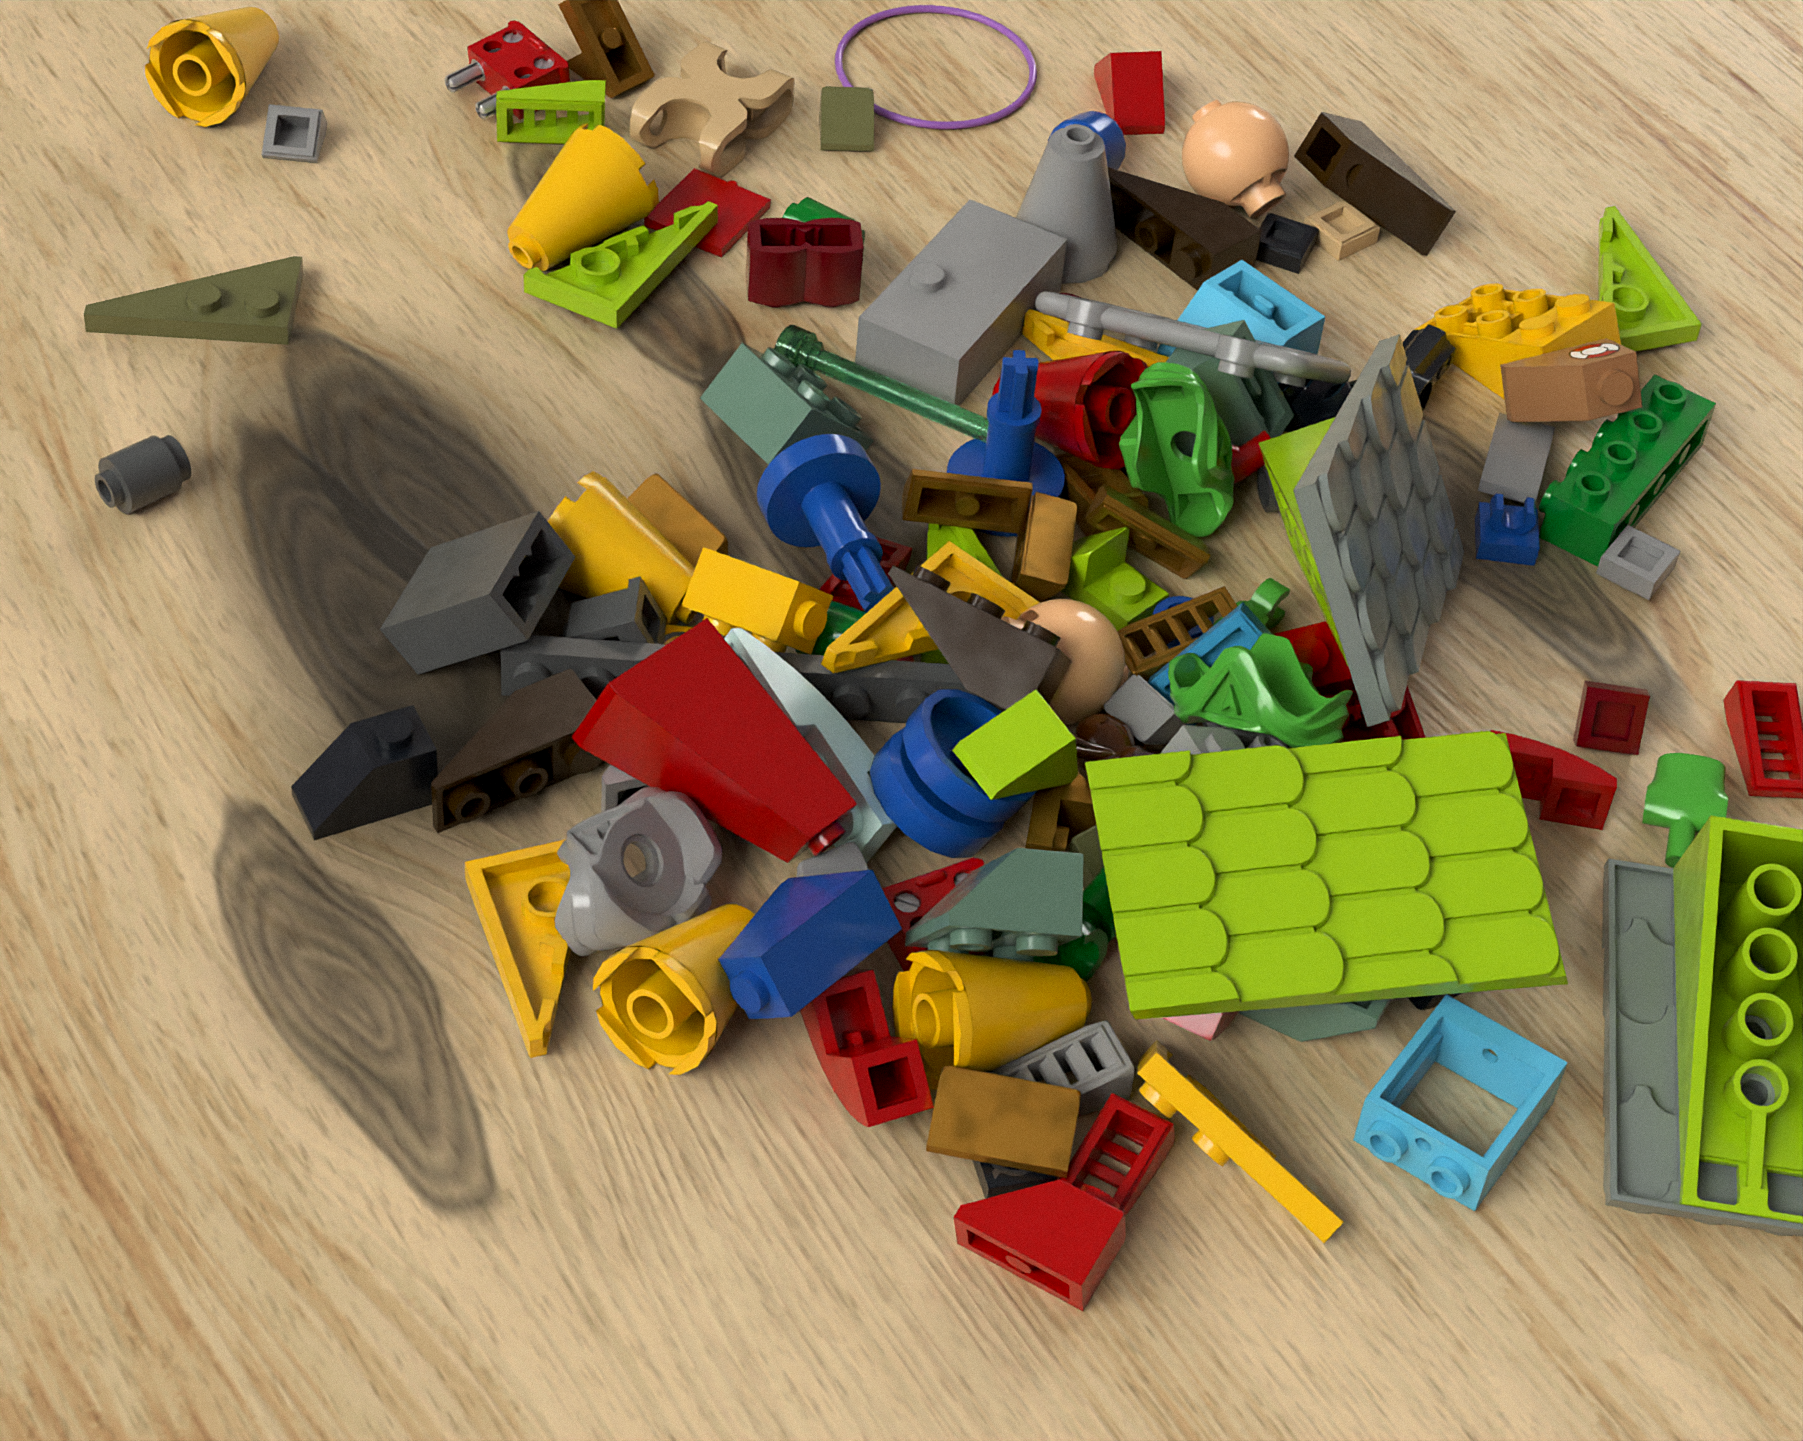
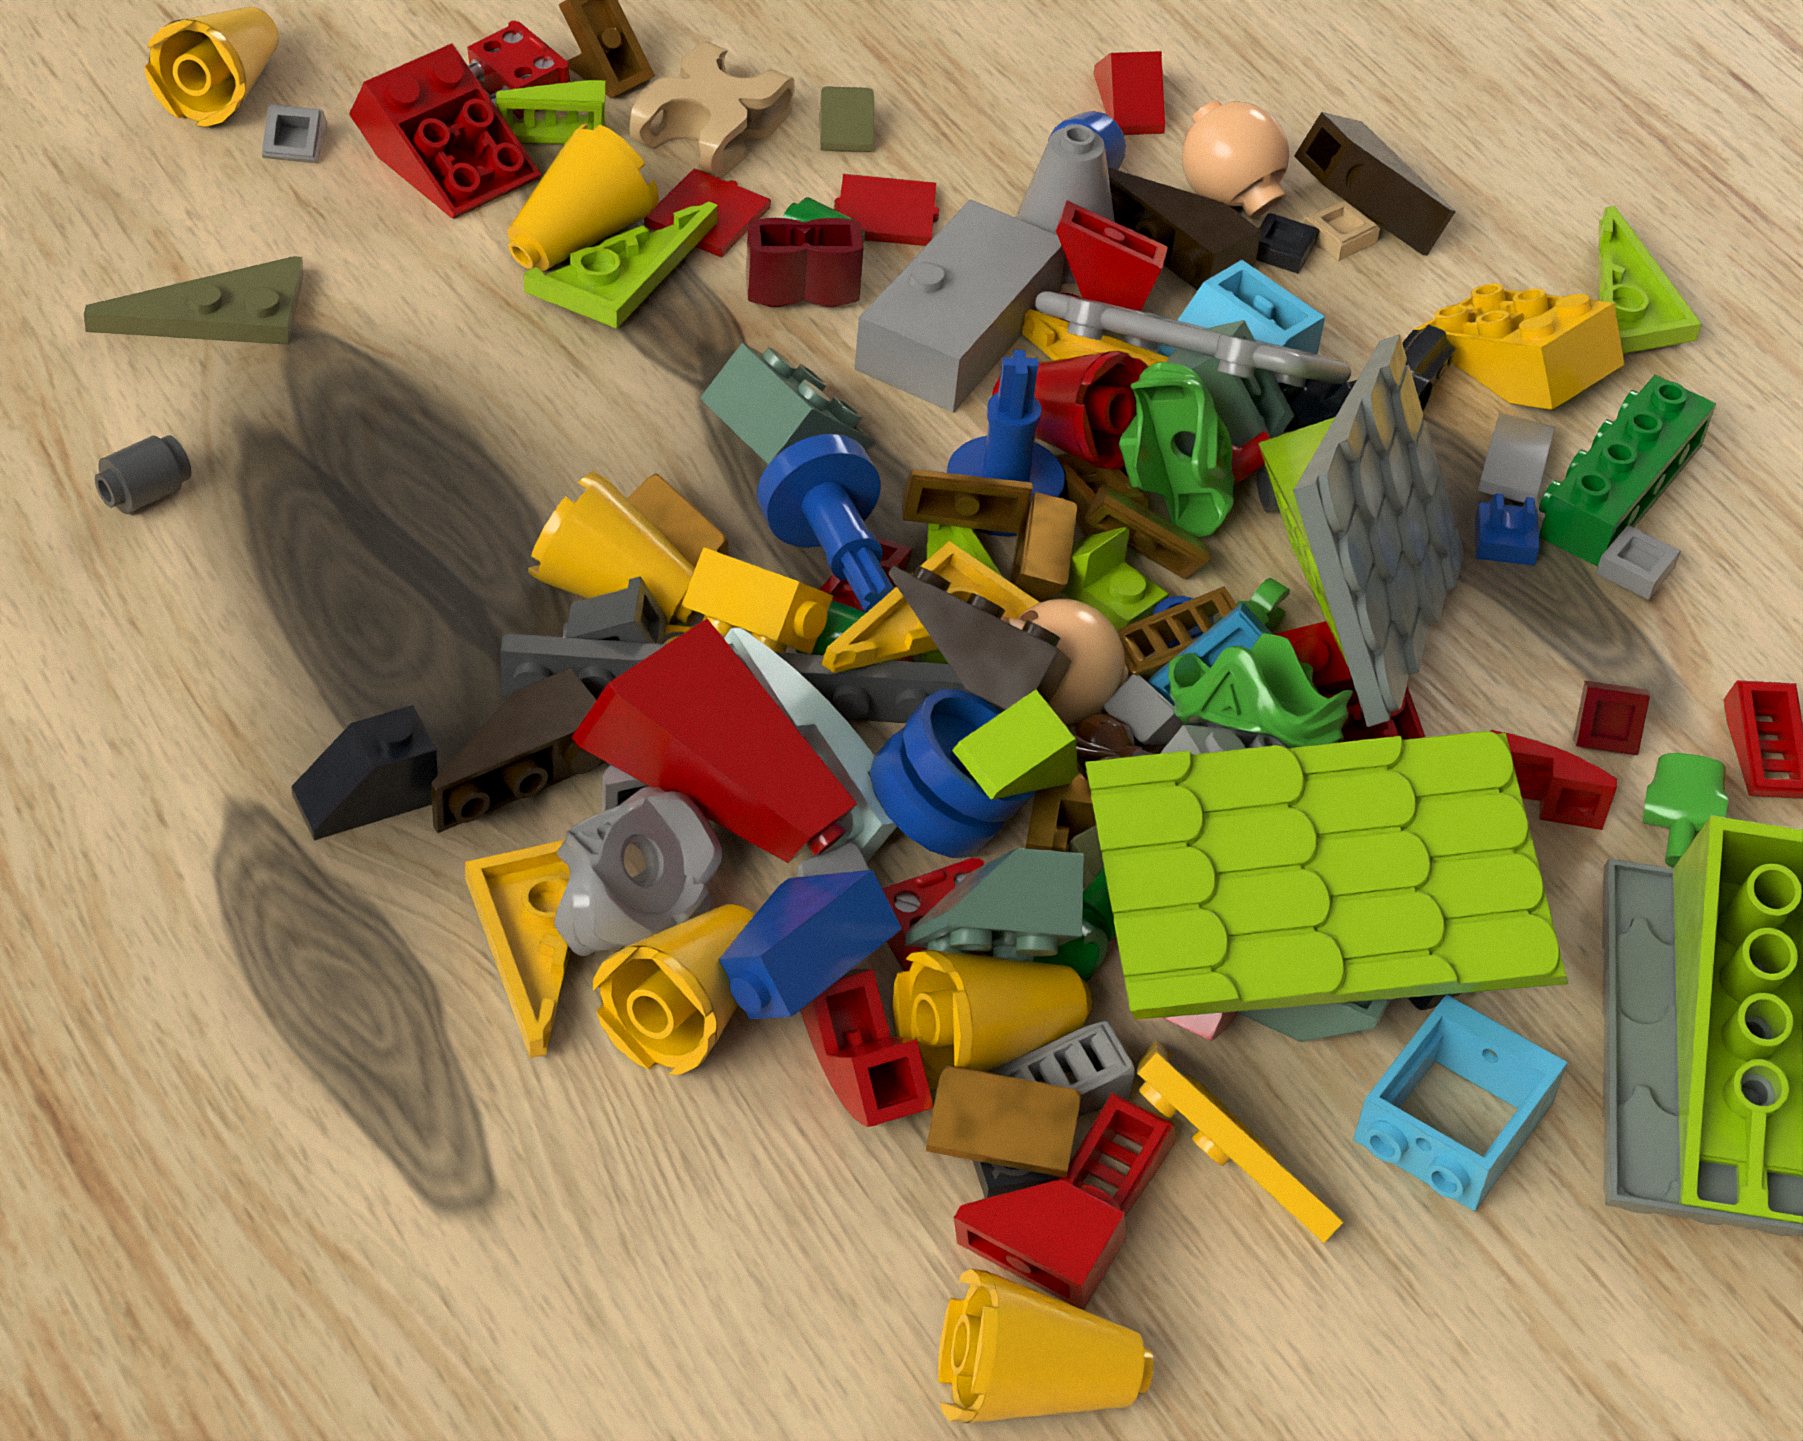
dark grey brick [380,511,575,674] -> none
clear green piece [774,324,988,443] -> none
medium lavender piece [835,5,1037,129] -> none
medium nougat slope [1500,338,1642,422] -> none
none -> red slope [349,43,541,219]
none -> red piece [834,174,940,246]
none -> yellow cone [938,1268,1154,1423]
none -> red slope [1055,200,1168,311]

